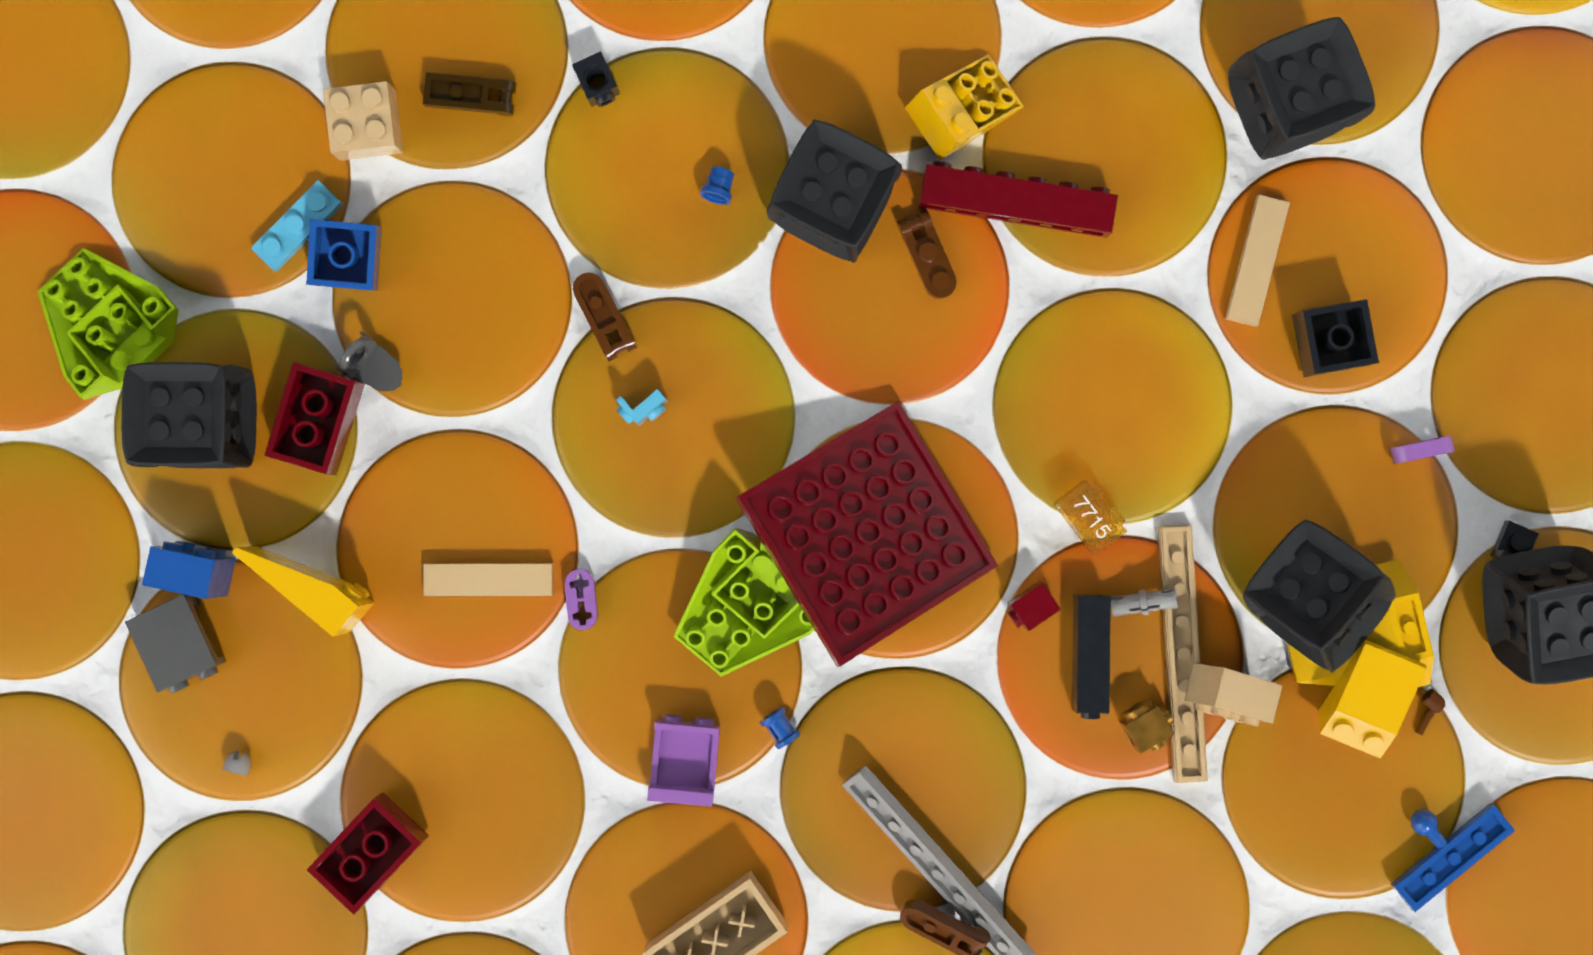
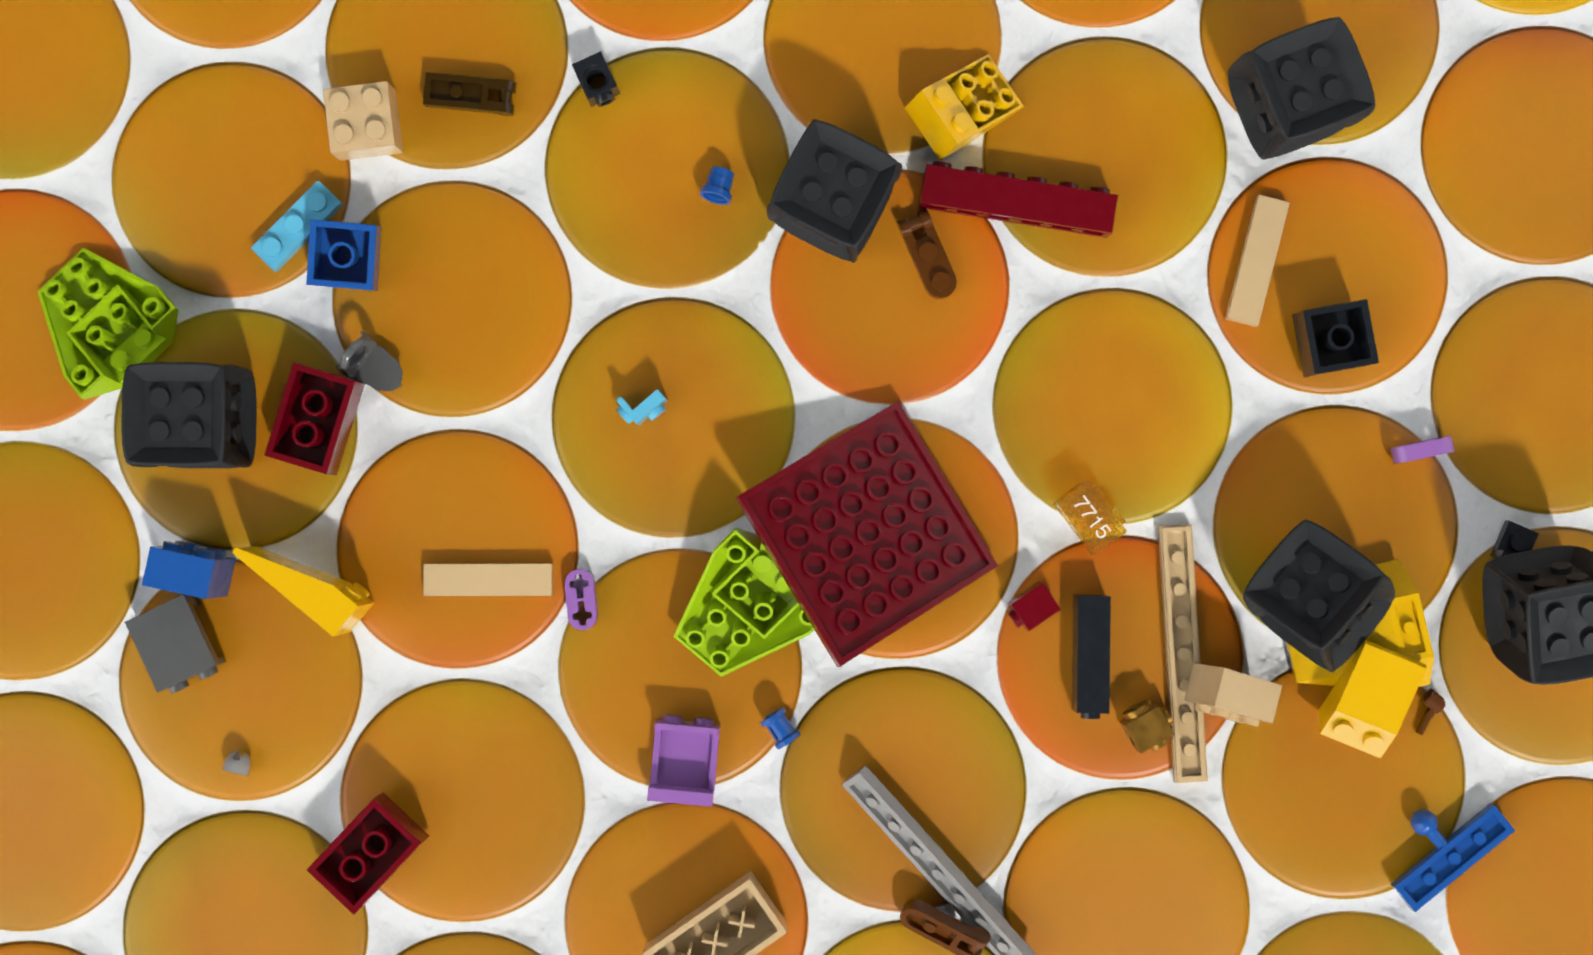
reddish brown plate [573,272,637,362] -> none
light grey pin [1111,587,1178,617] -> none

